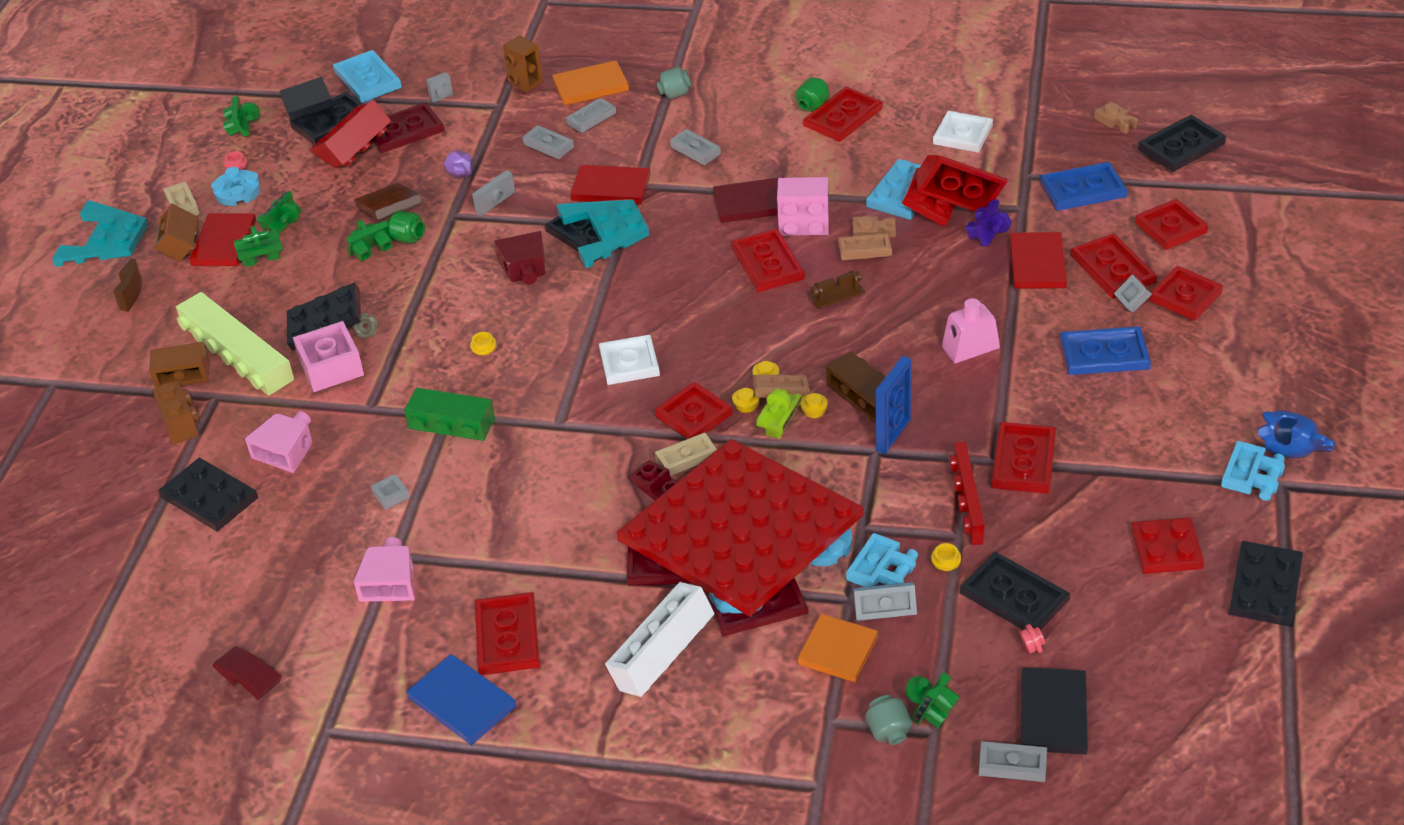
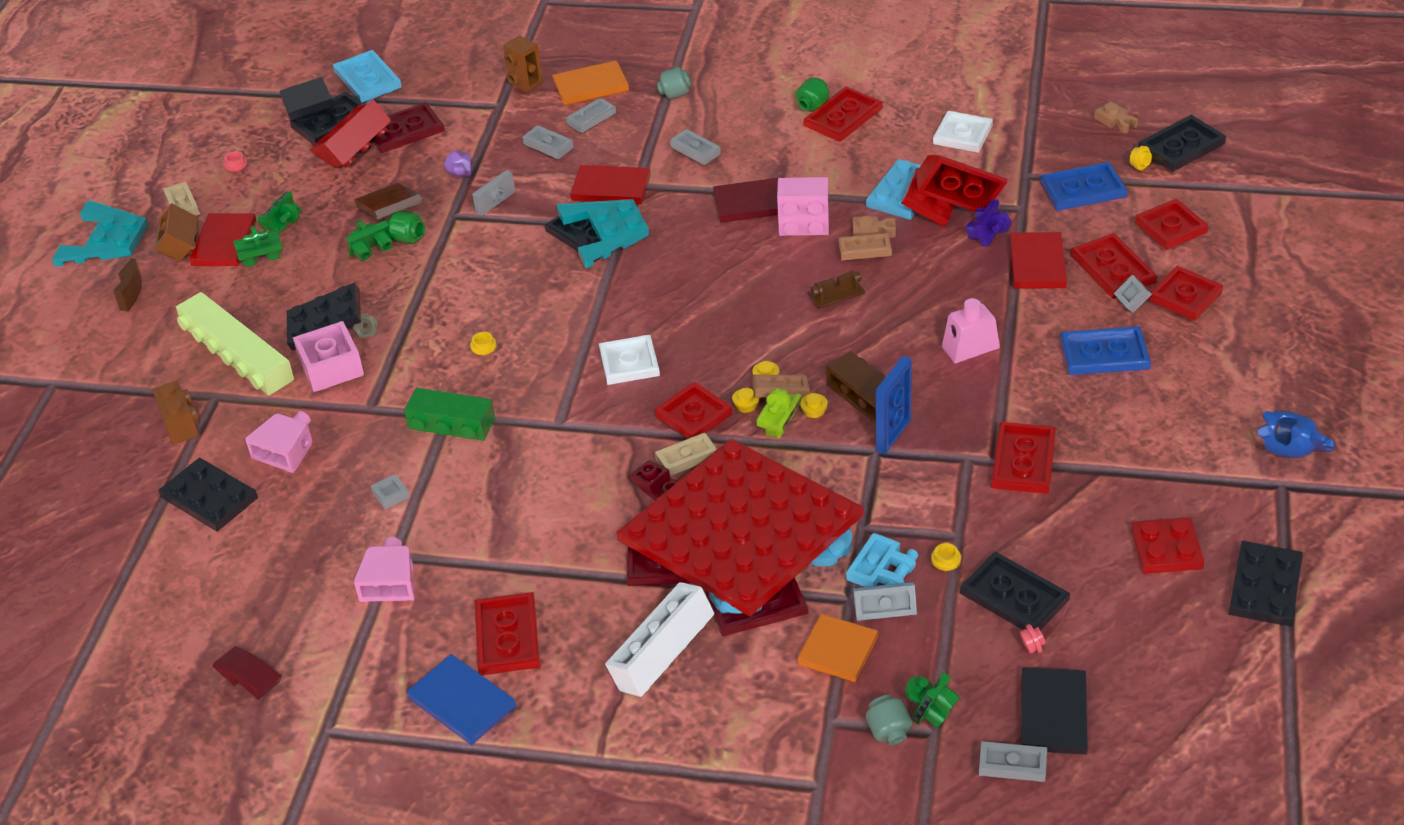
dark orange brick [149,342,209,388] -> none
medium azure plate [211,167,261,206] -> none
green hips [223,95,260,137] -> none
light grey plate [426,72,453,103] -> none
dark red torso [495,231,545,285] -> none
red tile [731,228,805,293] -> none
red plate [949,441,984,545] -> none
medium azure plate [1221,441,1285,501] -> none
none -> yellow plate [1130,146,1152,170]

